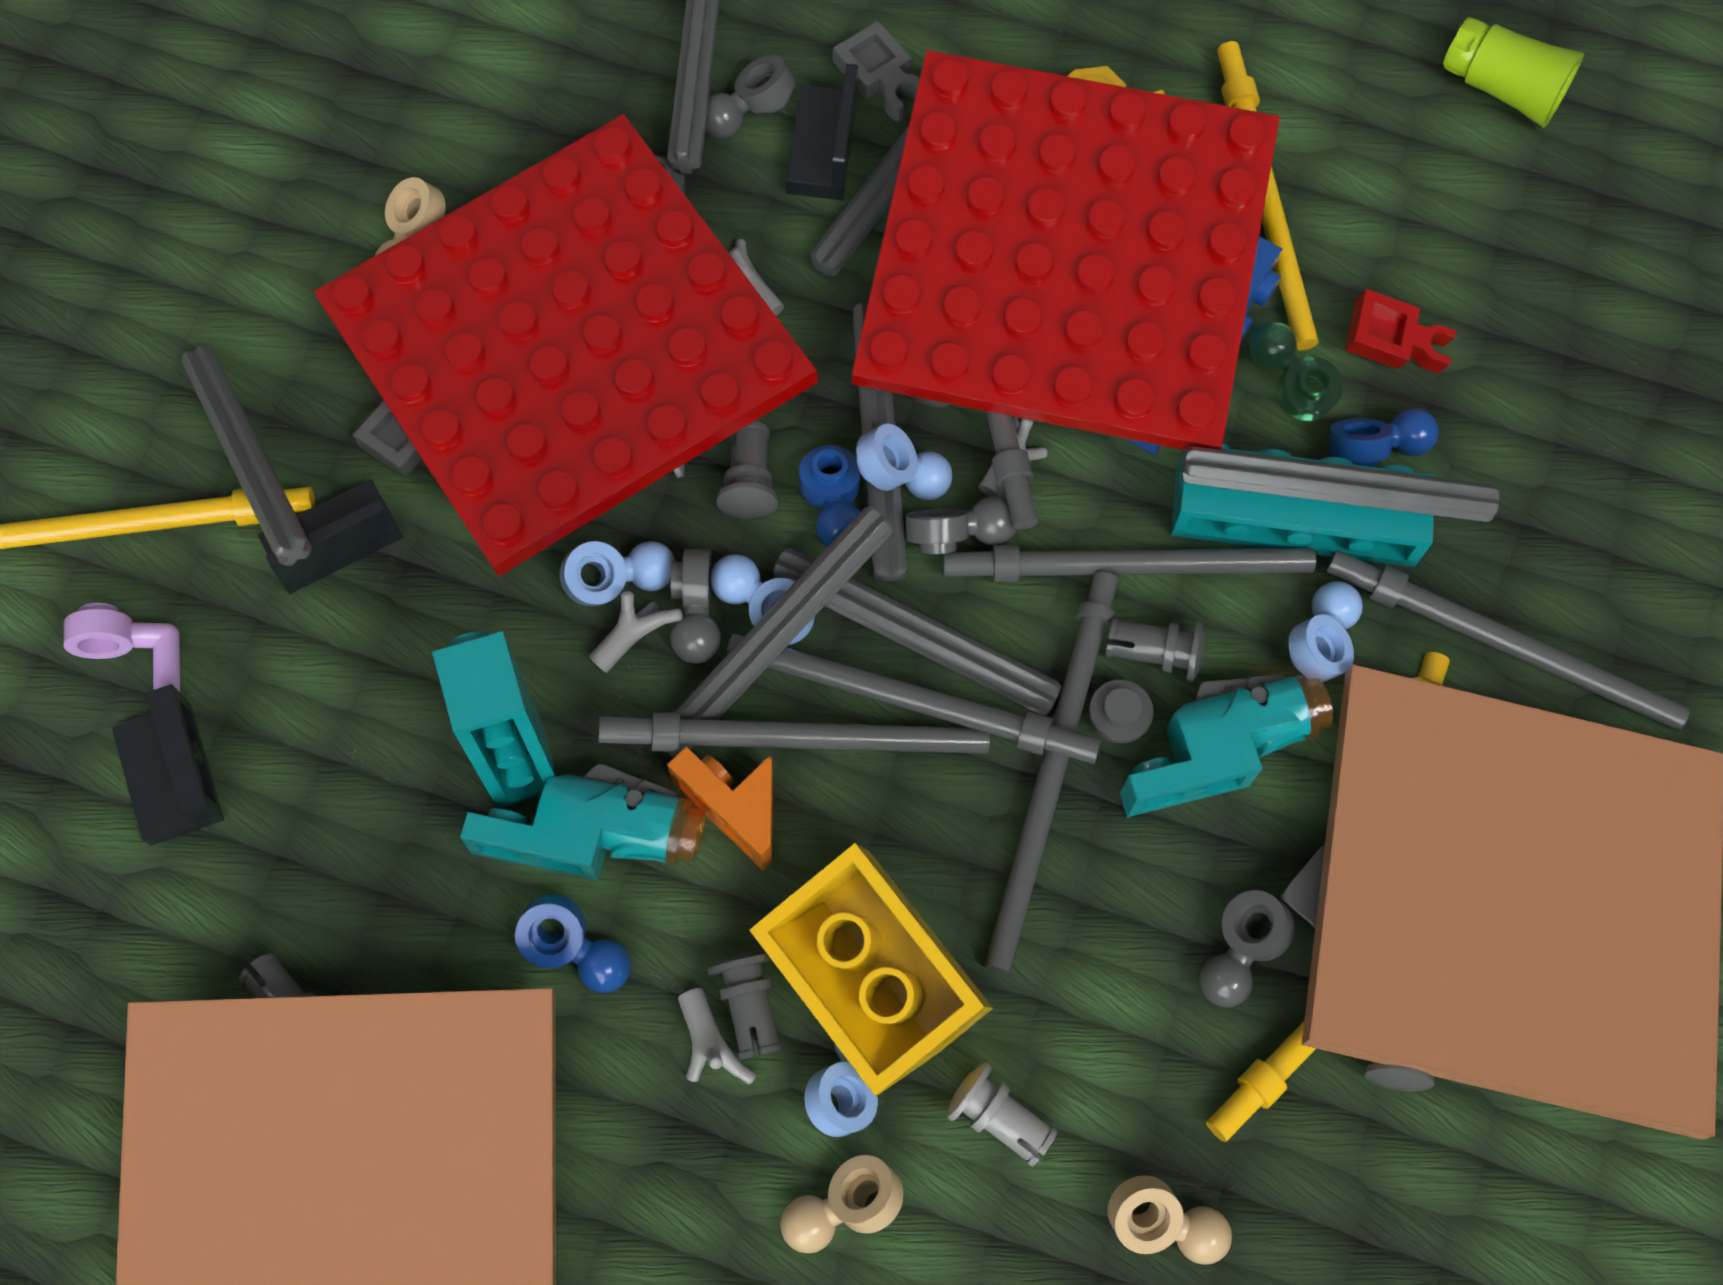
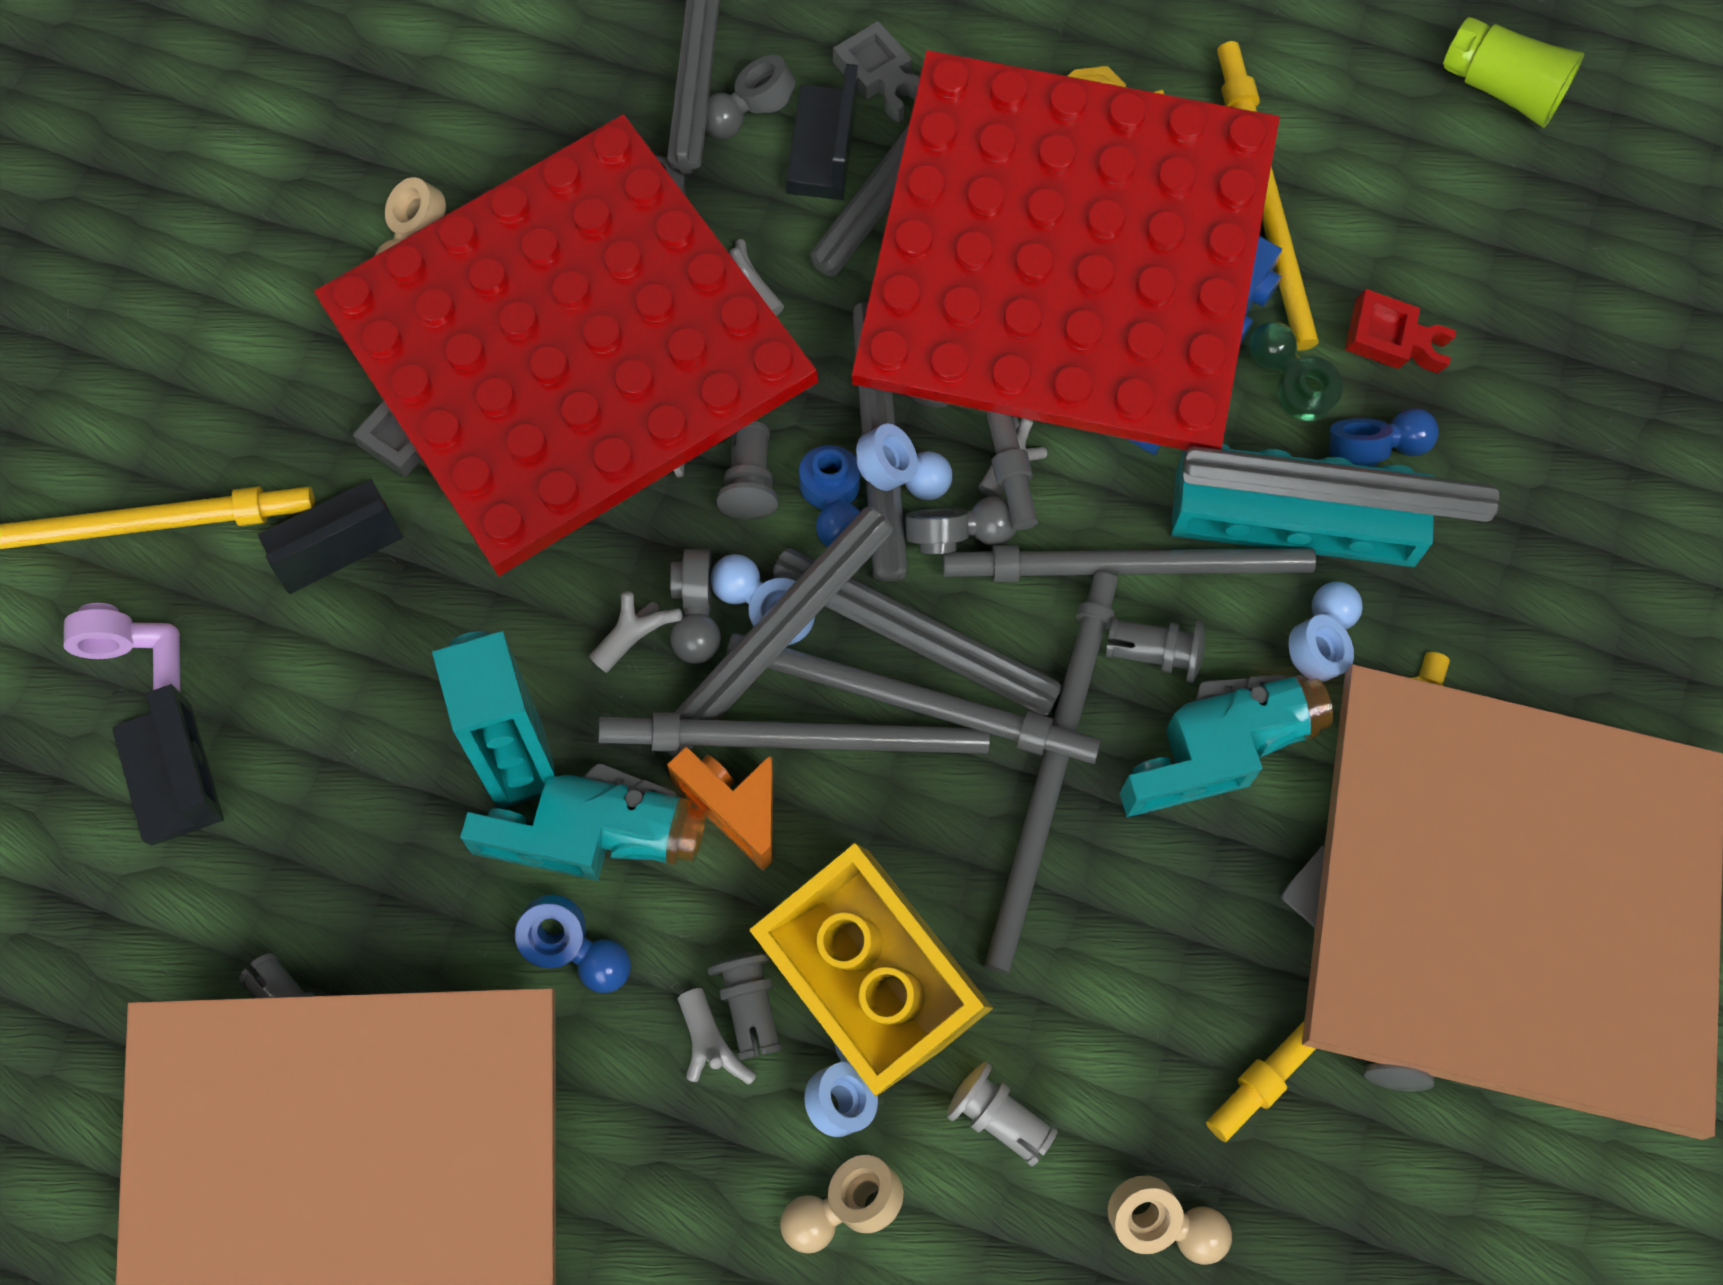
dark grey axle [181,344,312,566] -> none
light blue plate [560,541,675,606] -> none
dark grey plate [1088,680,1154,743] -> none
dark grey plate [1199,890,1295,1008] -> none
dark grey bar [1326,549,1690,731] -> none

